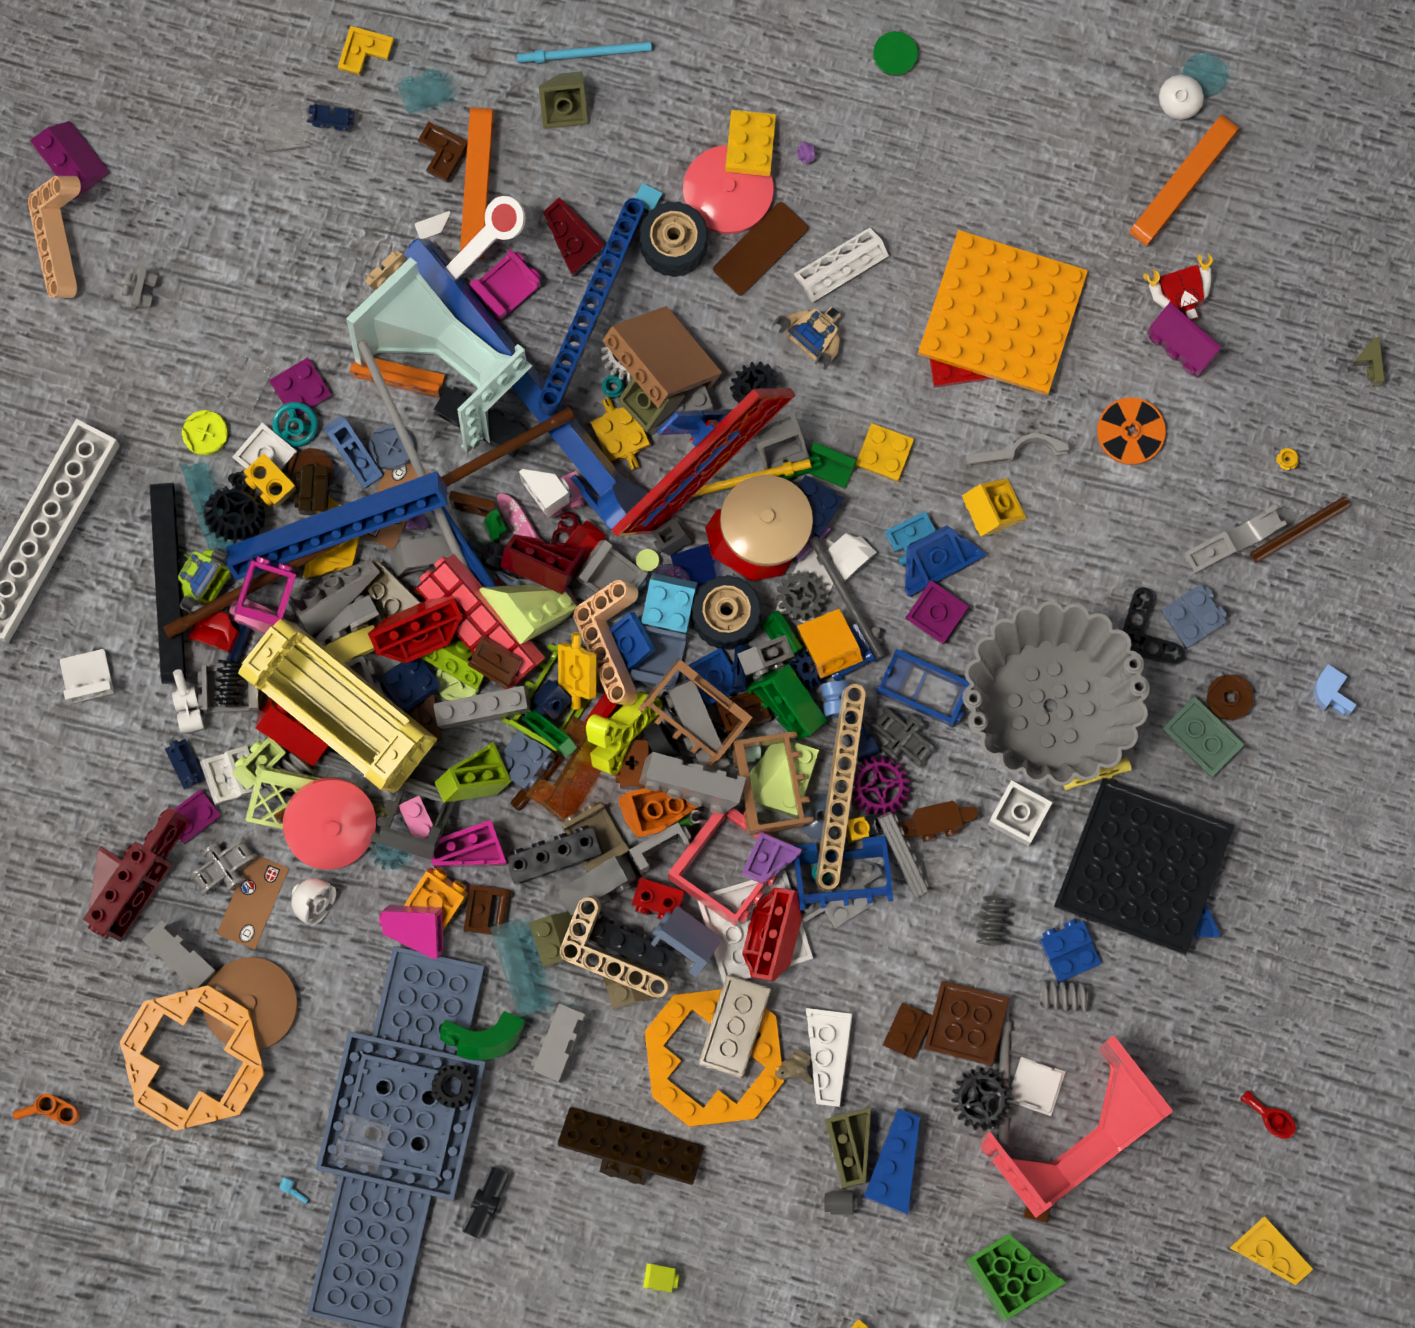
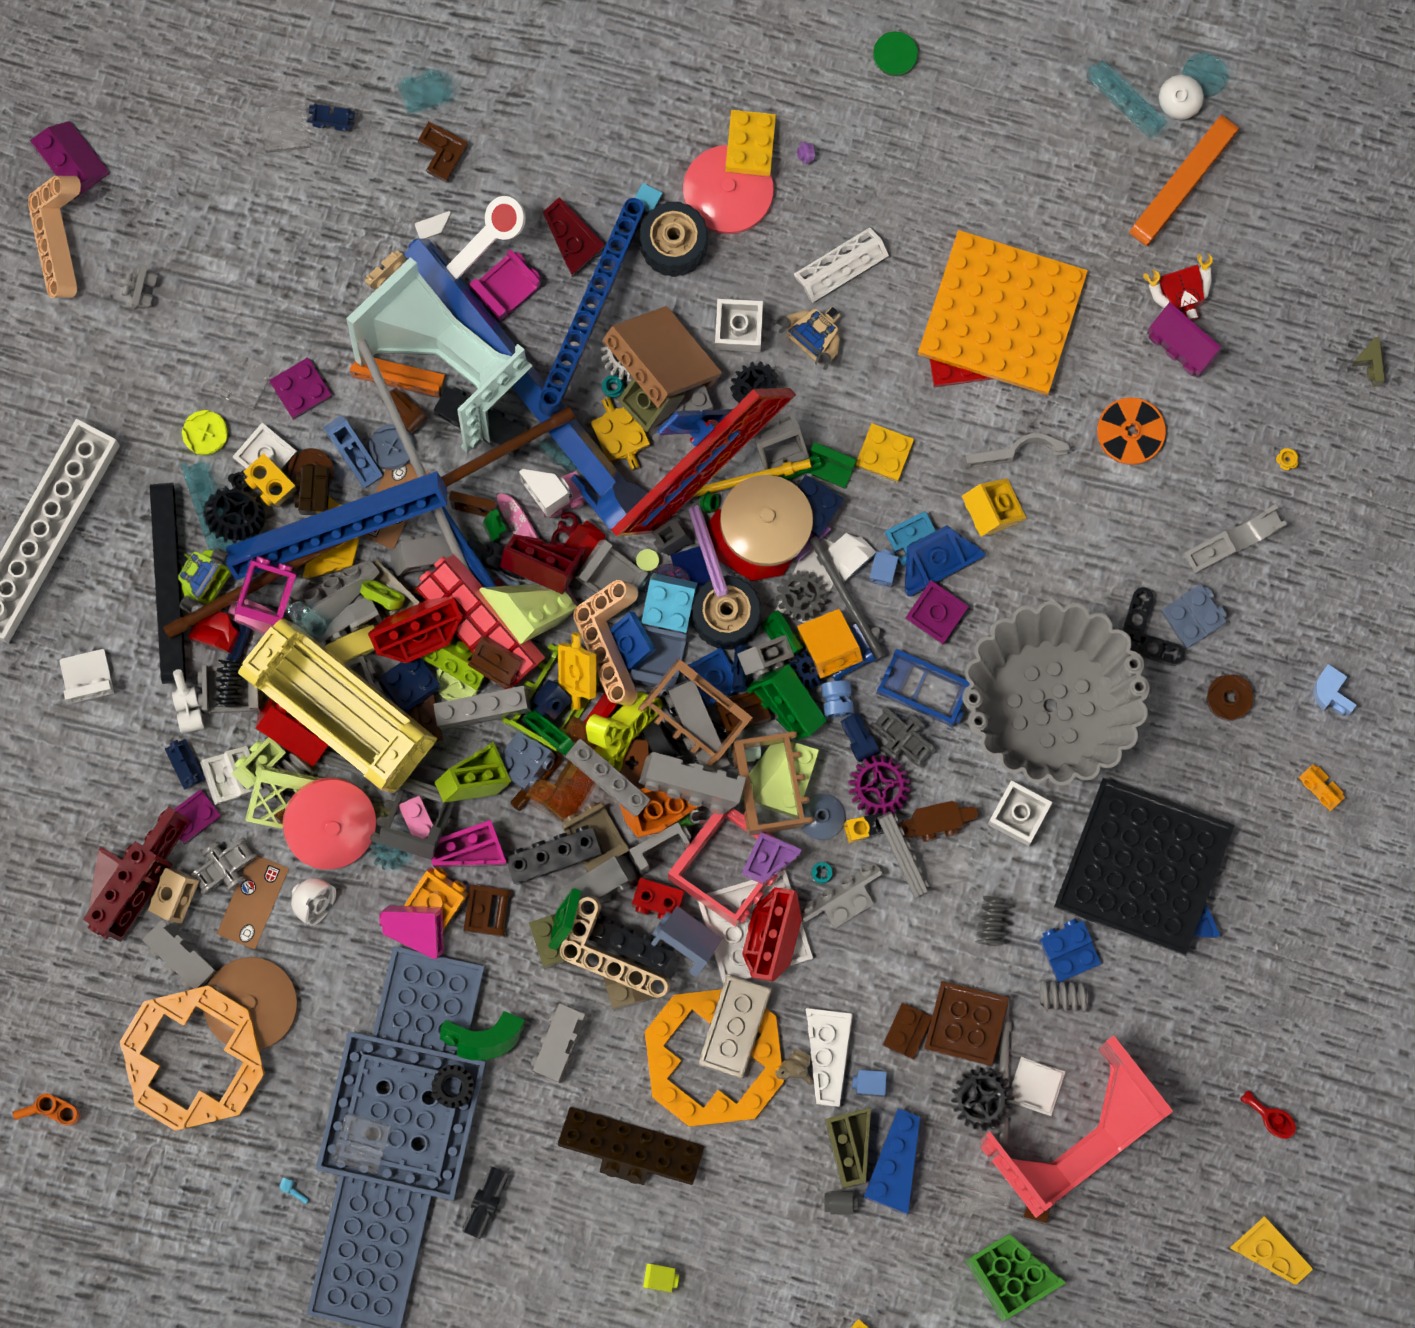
teal piece [272,402,318,447] -> none
yellow plate [338,26,394,76] -> none
medium lavender plant [406,514,428,531] -> none
orange beam [460,107,493,259] -> none
clear light blue brick [490,920,541,1017] -> none
medium azure bar [517,42,652,63] -> none
olive slope [539,71,588,128] -> none
reddish brown piece [713,202,808,296] -> none
blue hinge [793,836,893,910] -> none
tan beam [816,684,866,890] -> none
light yellow pin [1063,756,1132,791] -> none
sand green plate [1162,696,1244,778] -> none
reddish brown axle [1250,496,1351,563] -> none
none -> tan brick [148,868,199,923]
none -> clear light blue beam [288,601,327,637]
none -> lime plate [360,580,405,611]
none -> reddish brown piece [382,388,428,434]
none -> clear light blue pin [539,439,577,473]
none -> green tile [548,888,581,950]
none -> light grey bracket [566,739,650,817]
none -> lavender axle [689,505,728,597]
none -> green plate [699,491,719,513]
none -> white brick [715,299,763,352]
none -> medium blue brick [852,1070,887,1097]
none -> medium blue brick [869,550,898,587]
none -> clear light blue fence [1086,60,1166,139]
none -> light orange hinge [1299,764,1346,811]

